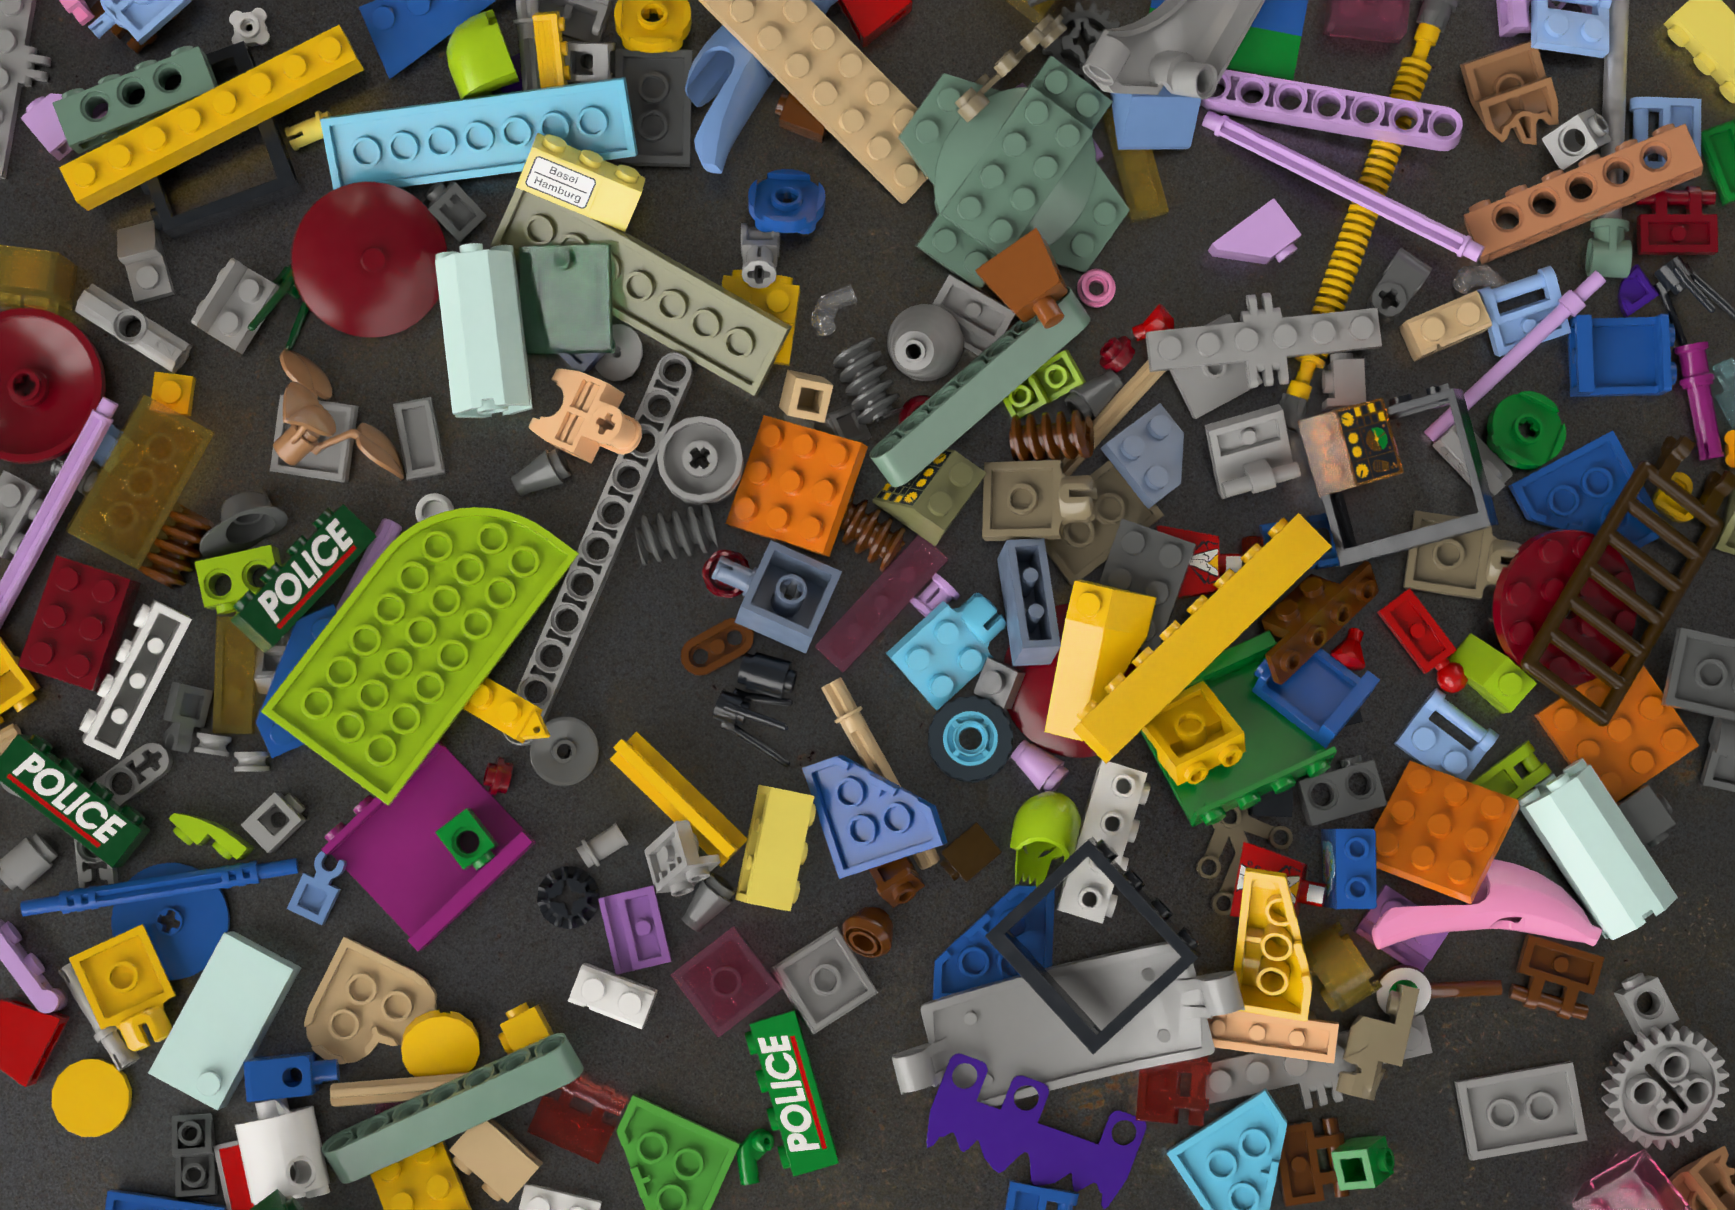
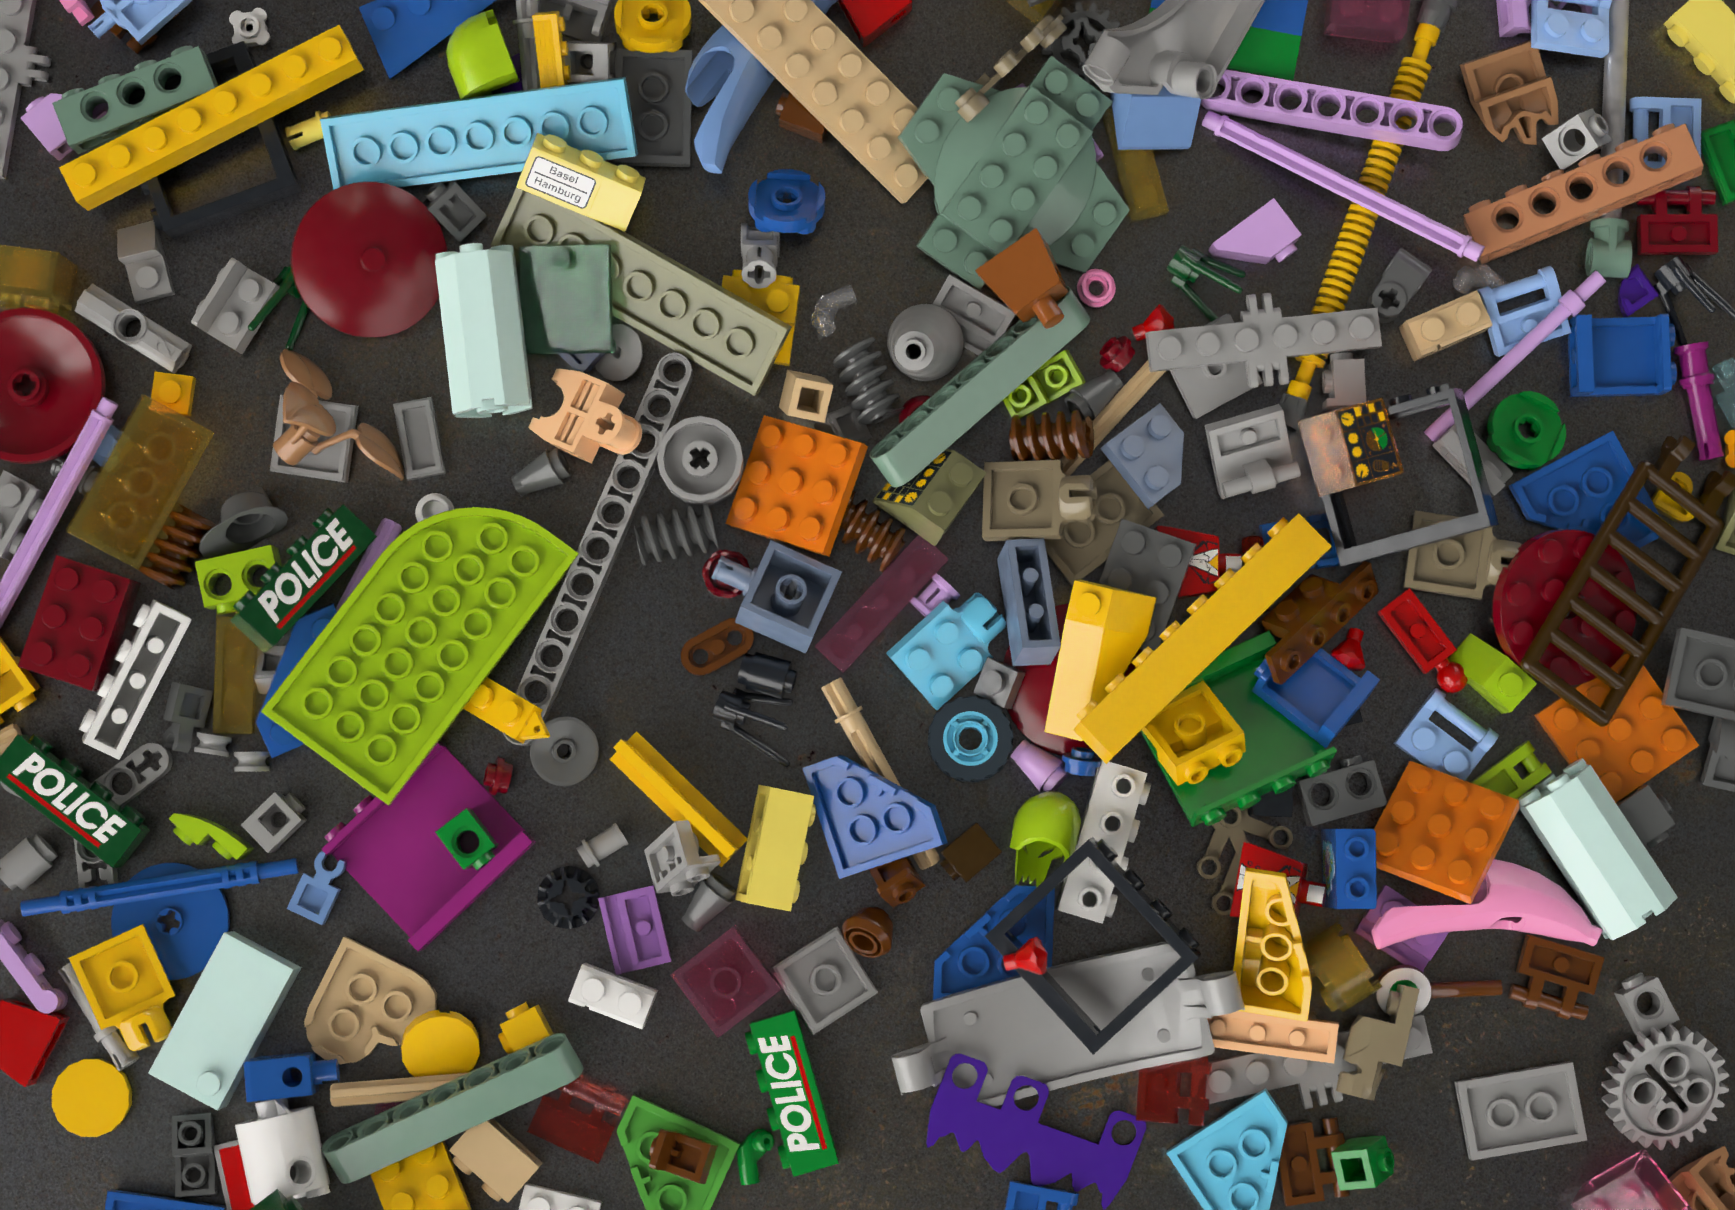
none -> reddish brown bracket [649,1129,718,1184]
none -> red rock [1003,937,1047,975]
none -> blue plate [1062,747,1101,776]
none -> dark green plant [1166,245,1246,322]

